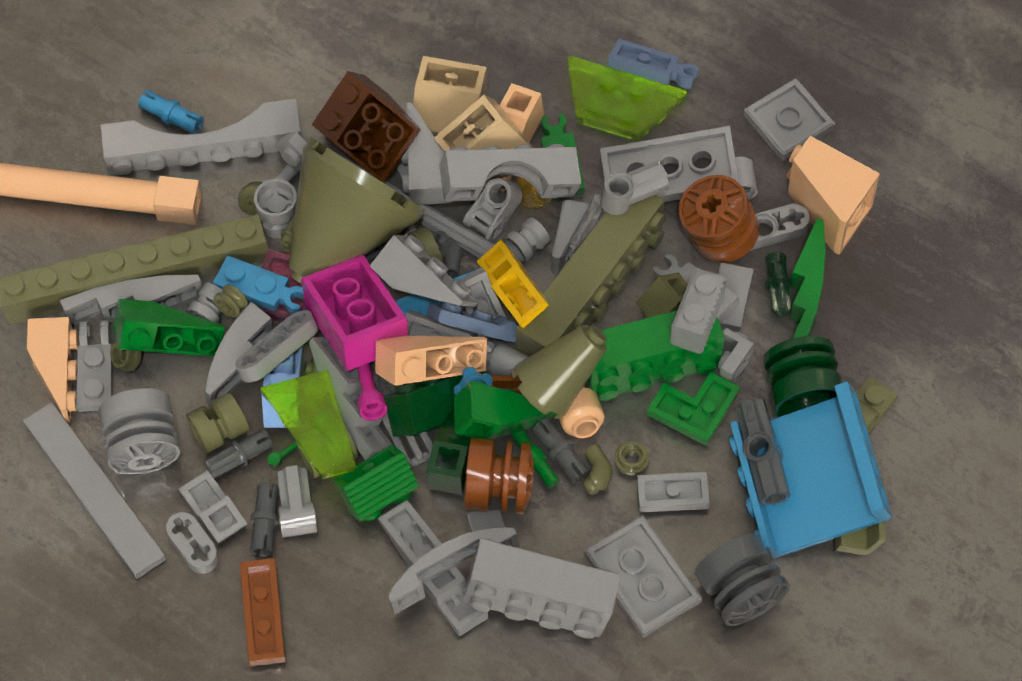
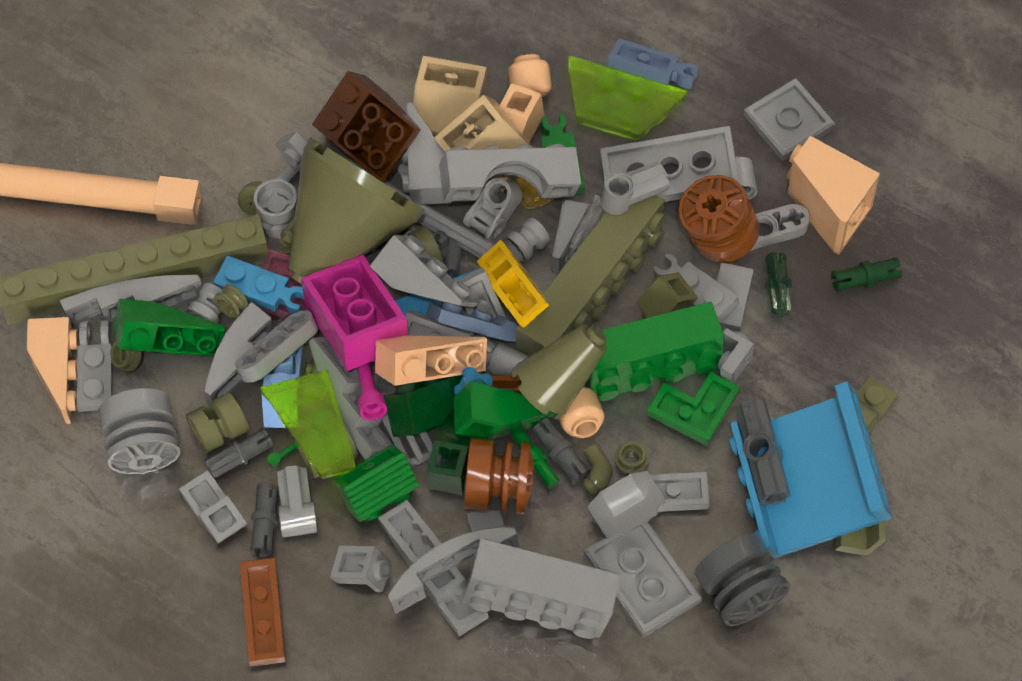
light grey tile [23,402,166,579] -> none
light grey arch [100,98,302,175] -> none
dark azure pin [138,89,204,134] -> none
light grey beam [166,512,218,574] -> none
light grey brick [670,268,726,354] -> none
dark green wheel [763,336,843,417] -> none
green slope [790,218,825,338] -> none
none -> light grey bracket [330,545,391,592]
none -> light nougat head [508,54,552,97]
none -> light grey slope [587,471,667,539]
none -> dark green pin [831,257,902,292]

